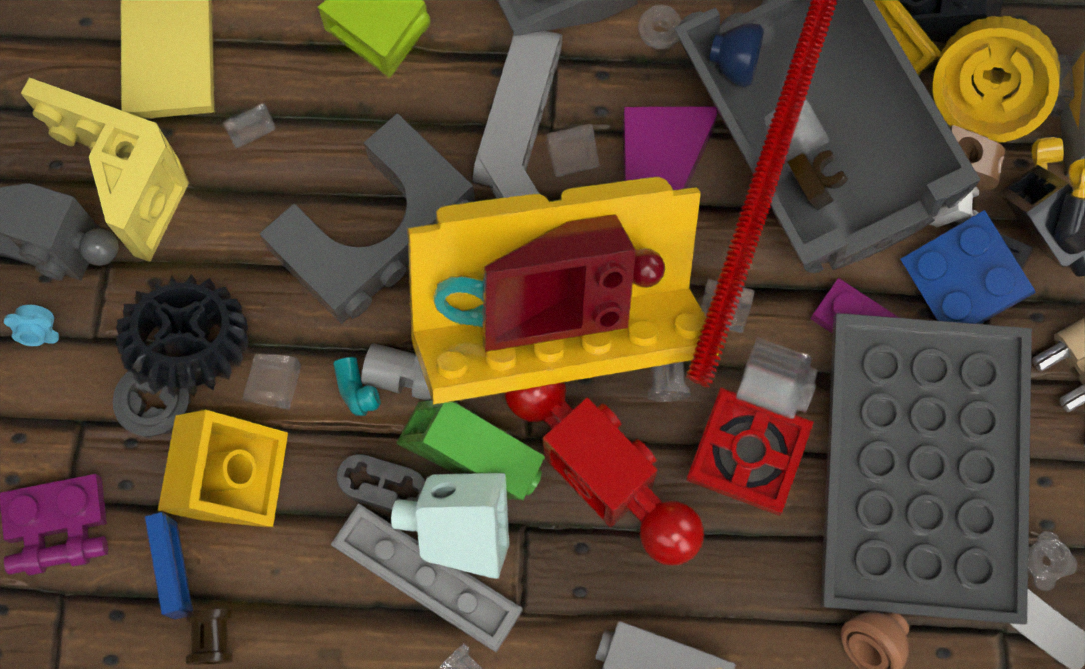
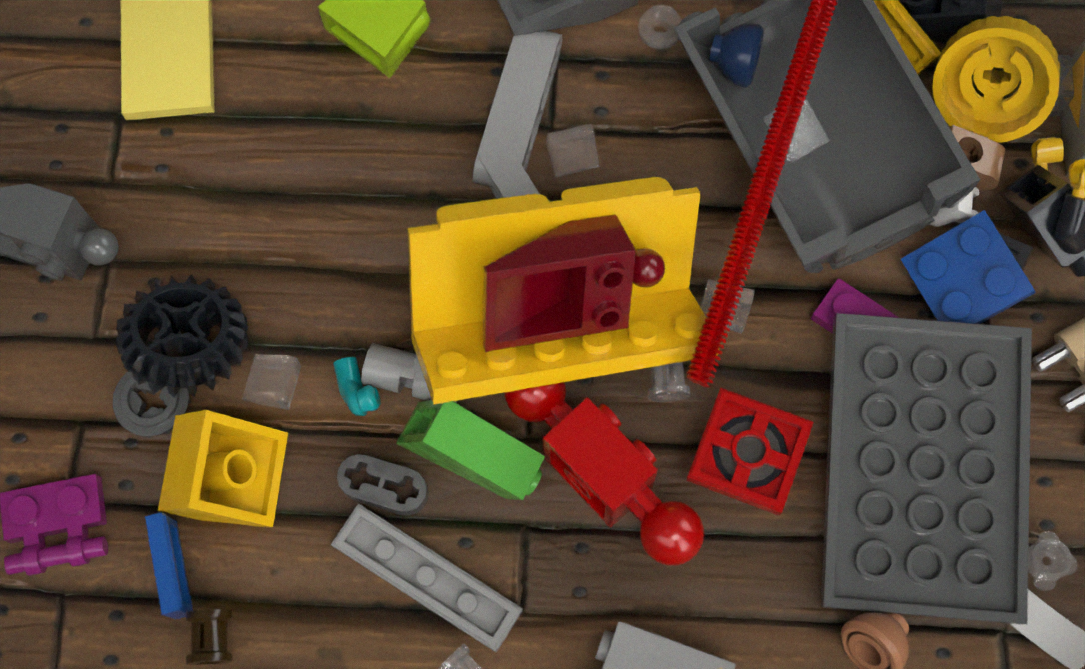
medium azure plate [4,305,59,346] -> none
light yellow bracket [21,77,189,262] -> none
clear slope [222,102,276,147] -> none
dark grey arch [259,113,475,324] -> none
light aqua torso [391,473,509,579] -> none
teal piece [433,277,484,327] -> none
magenta slope [623,106,717,190] -> none
clear brick [736,337,818,419] -> none
dark brown tile [787,150,848,210] -> none

